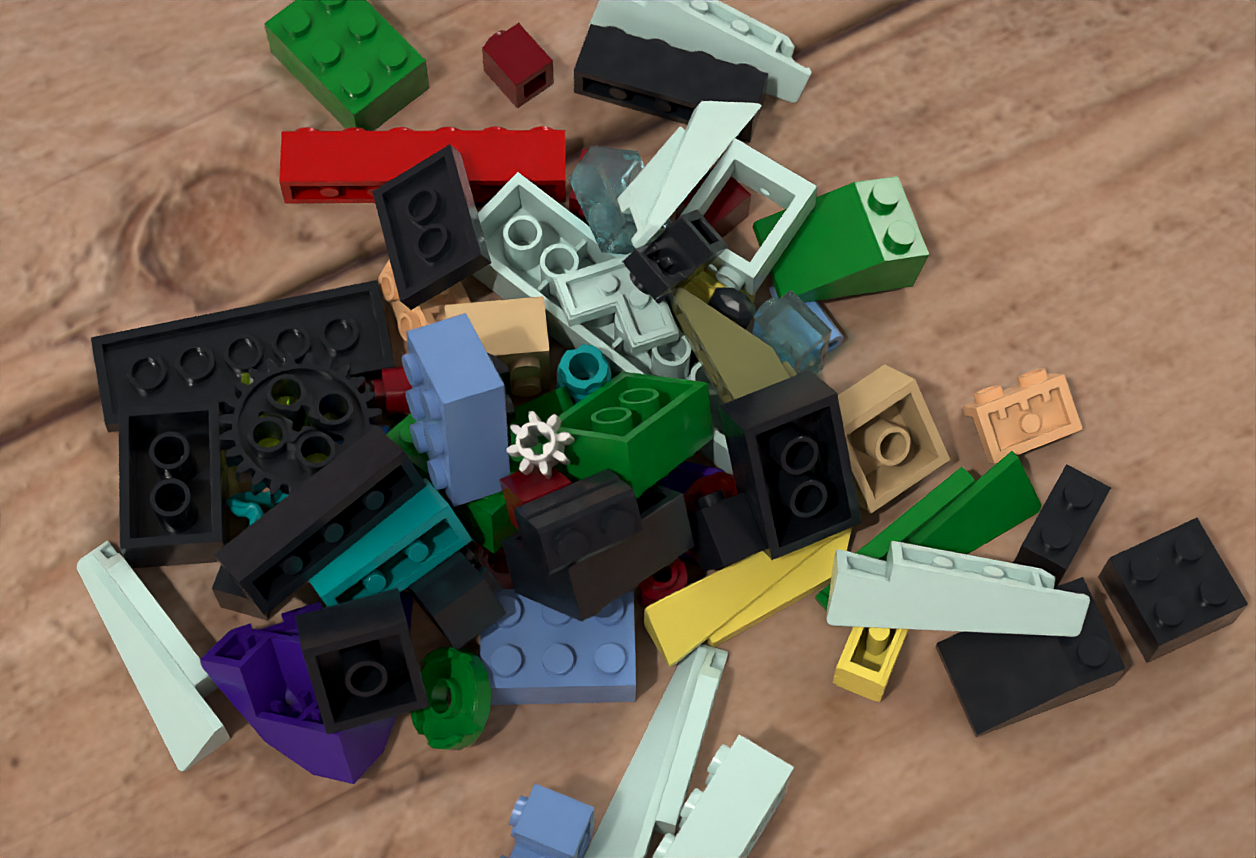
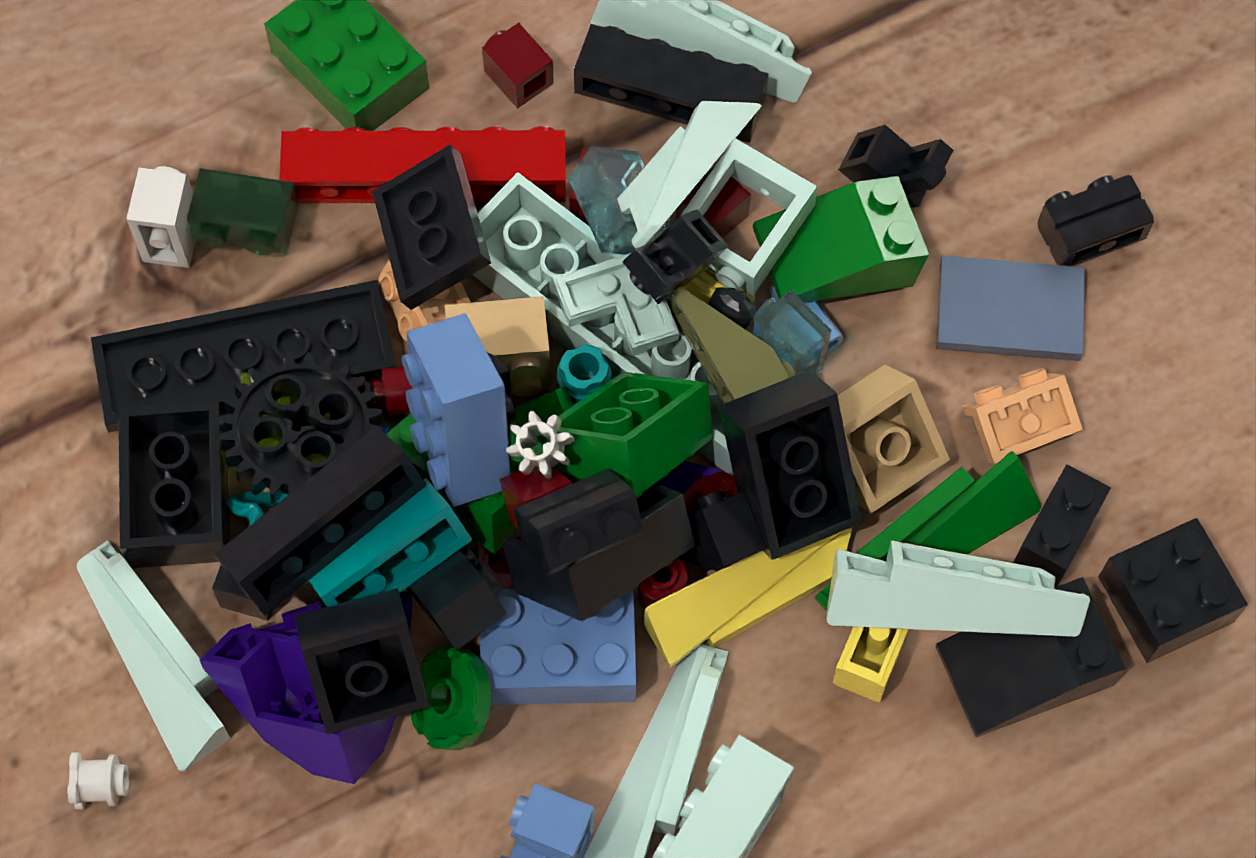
none -> white brick [67,752,129,809]
none -> white brick [126,166,201,268]
none -> clear green brick [187,168,299,255]
none -> black brick [838,125,954,208]
none -> sand blue tile [936,256,1085,361]
none -> black brick [1037,175,1154,266]

